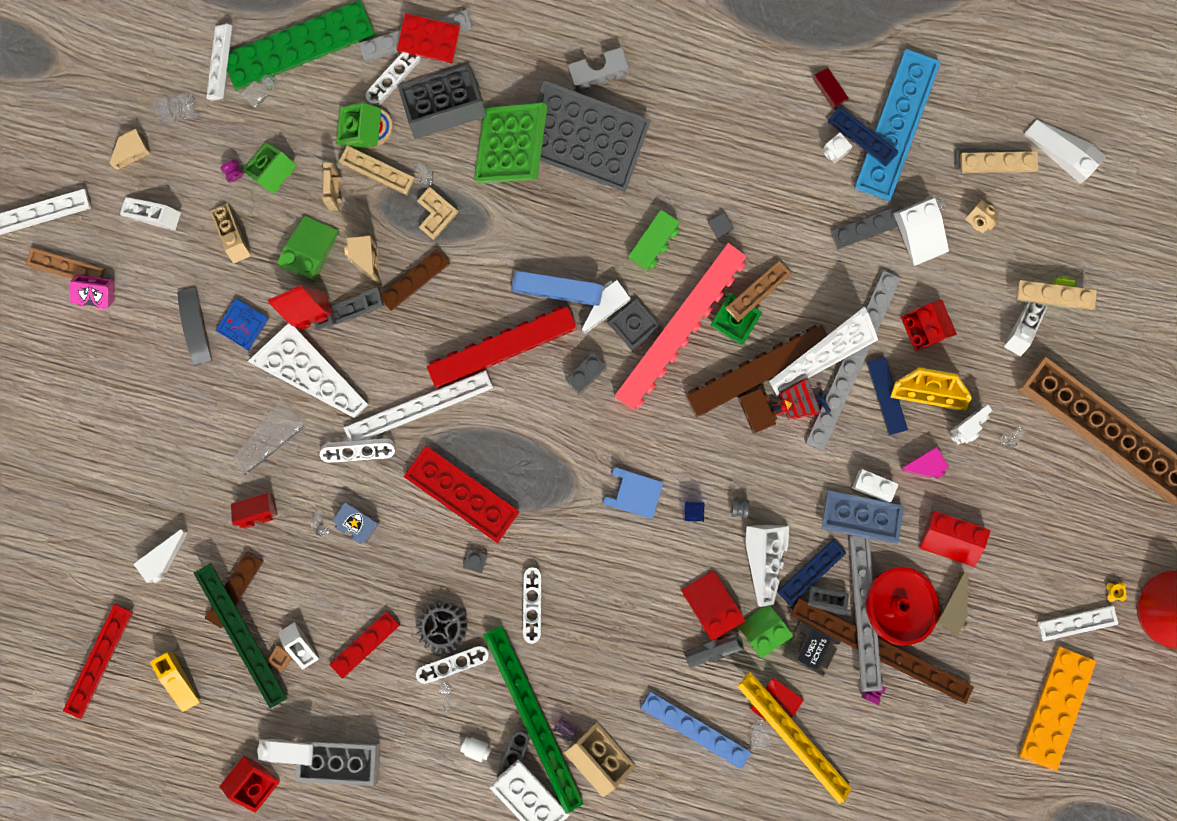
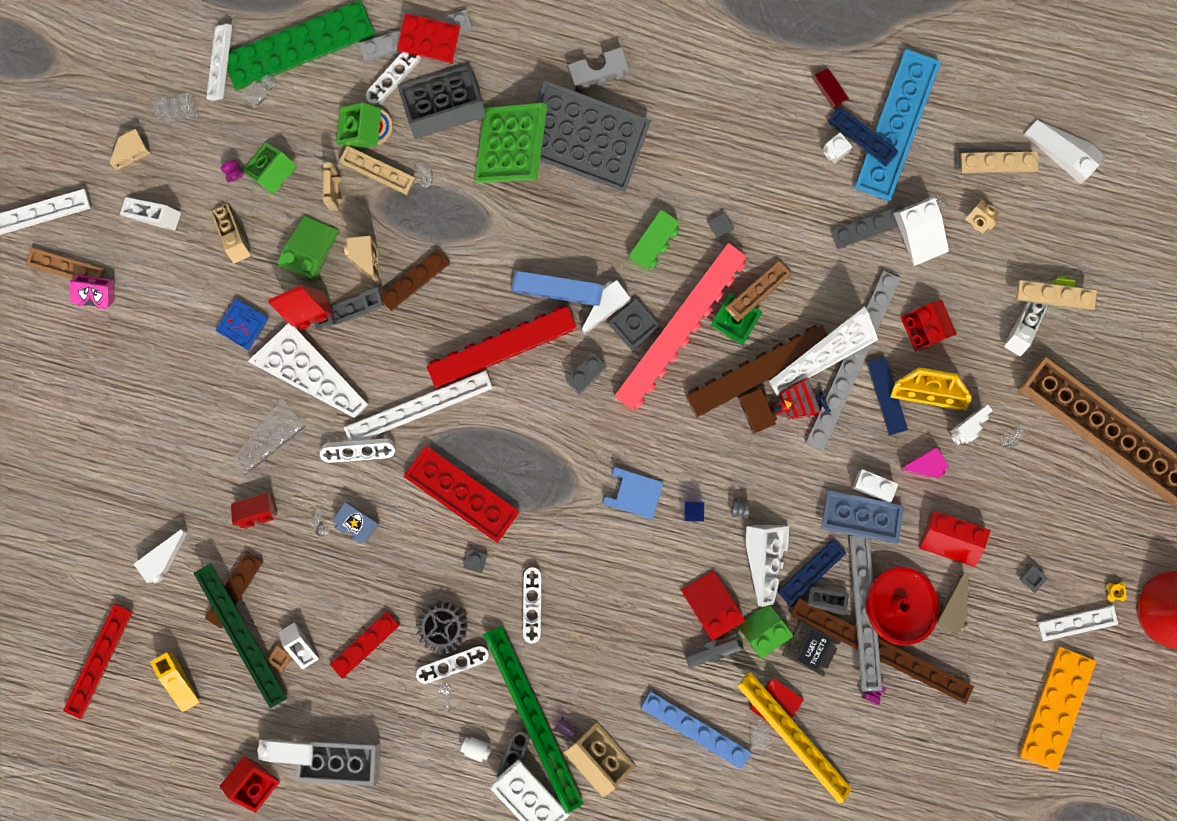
dark grey slope [177,287,212,365] -> none
tan plate [417,187,458,241] -> none
none -> dark grey plate [1019,565,1048,593]

